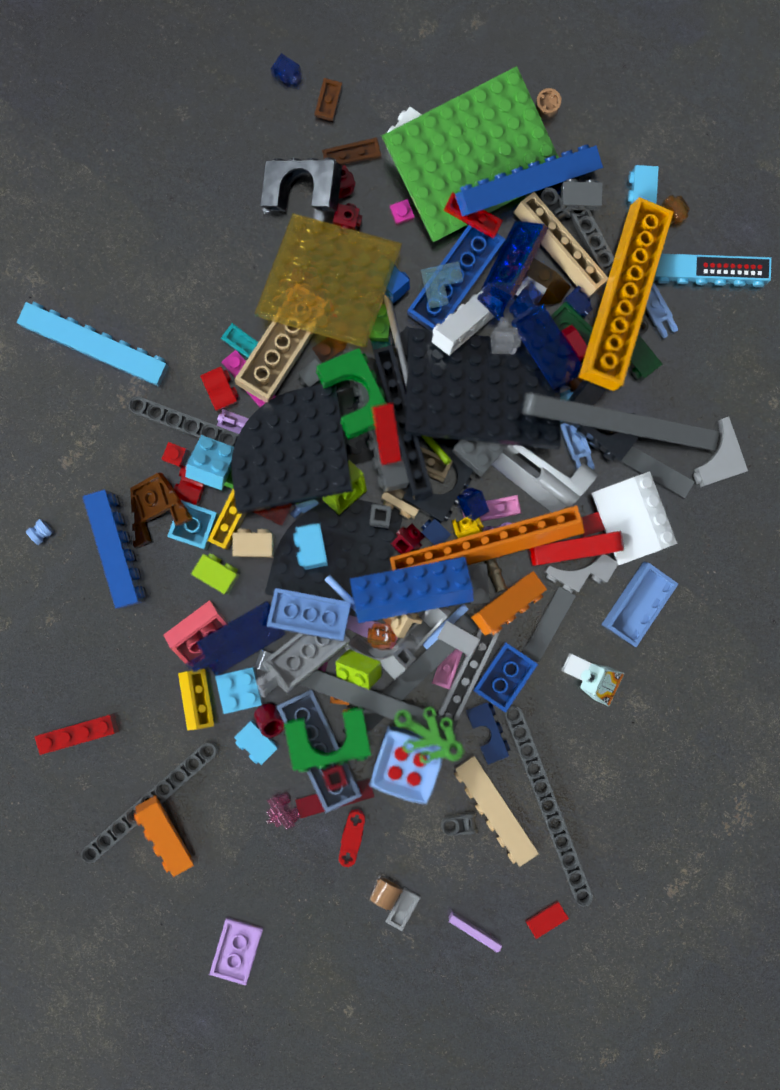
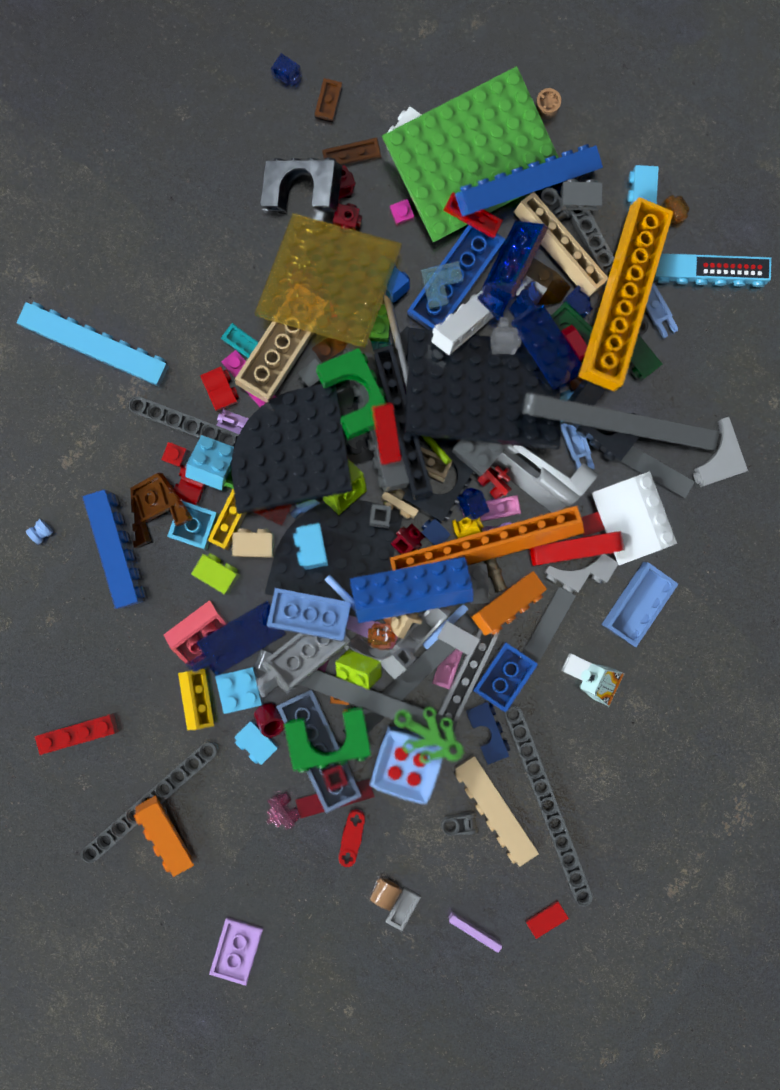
none -> red hips [477,465,512,499]

